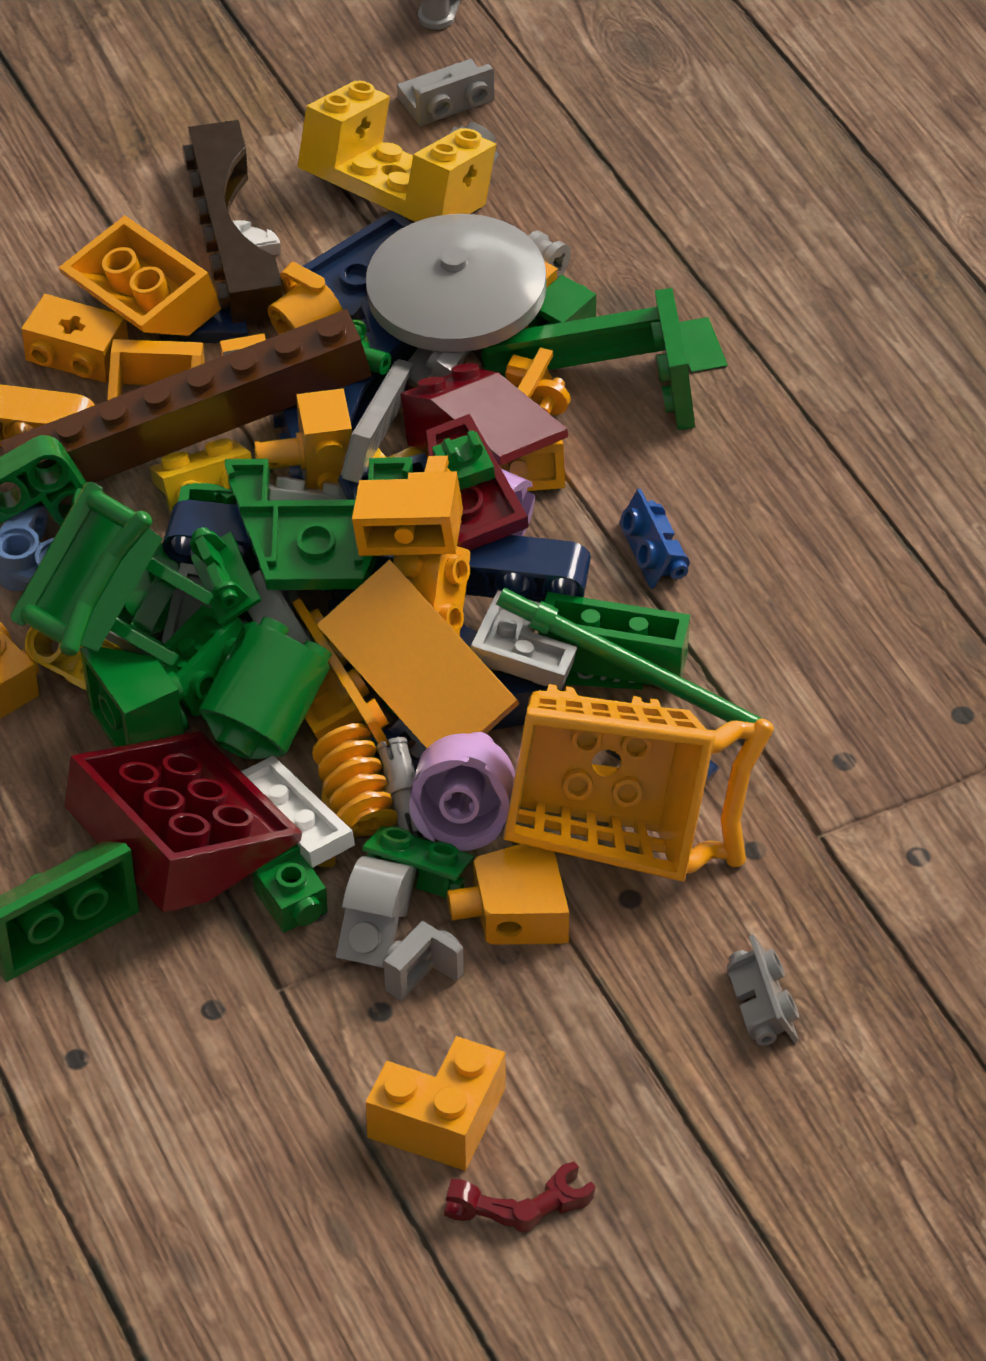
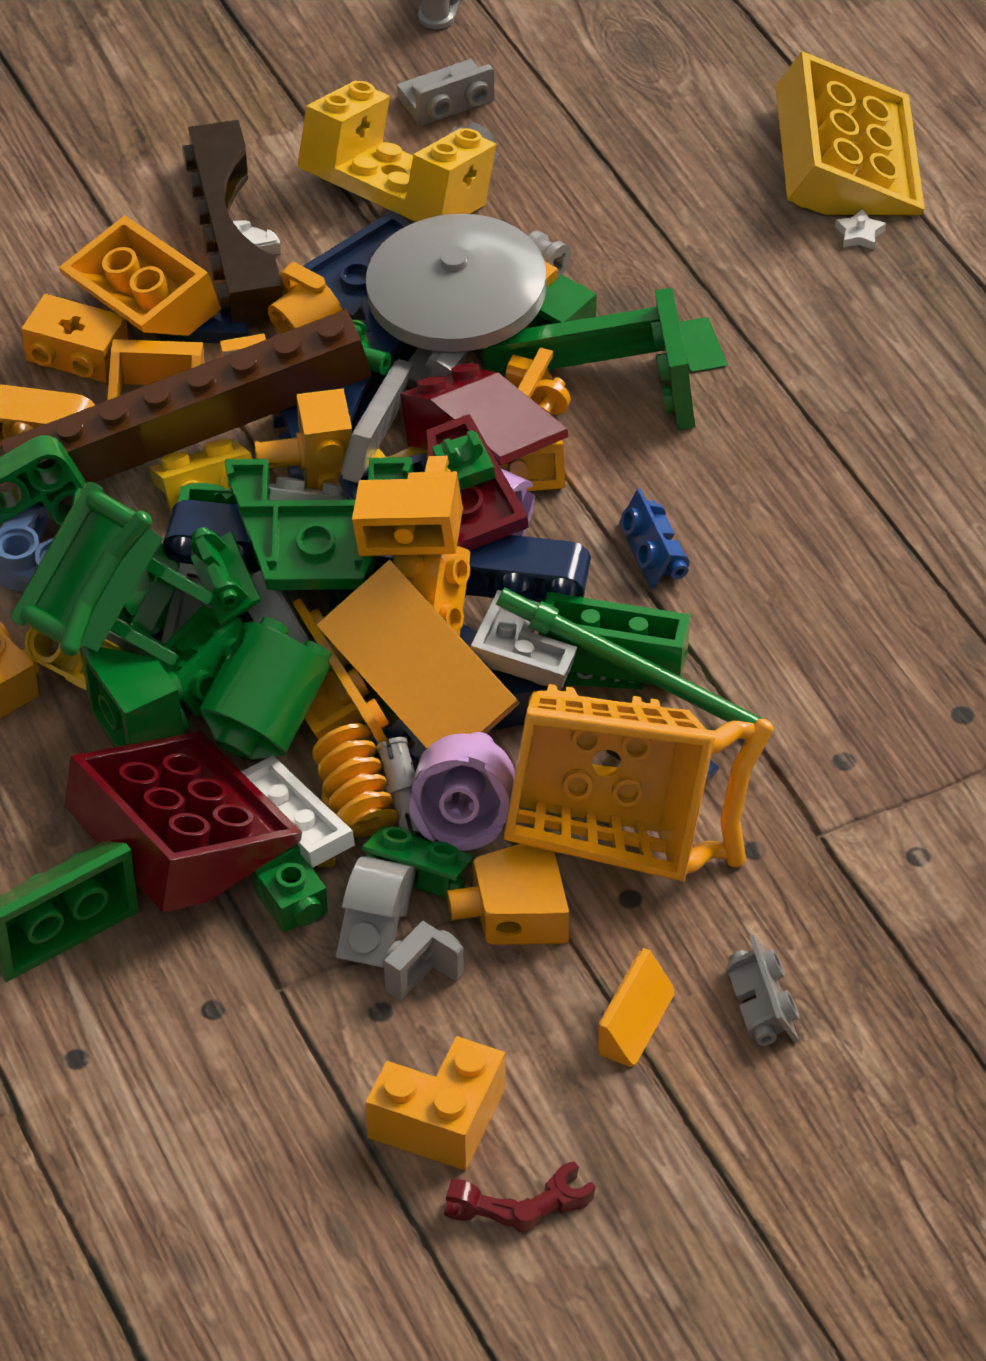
none -> light orange slope [598,948,674,1067]
none -> yellow slope [775,51,925,215]
none -> white piece [835,209,886,250]

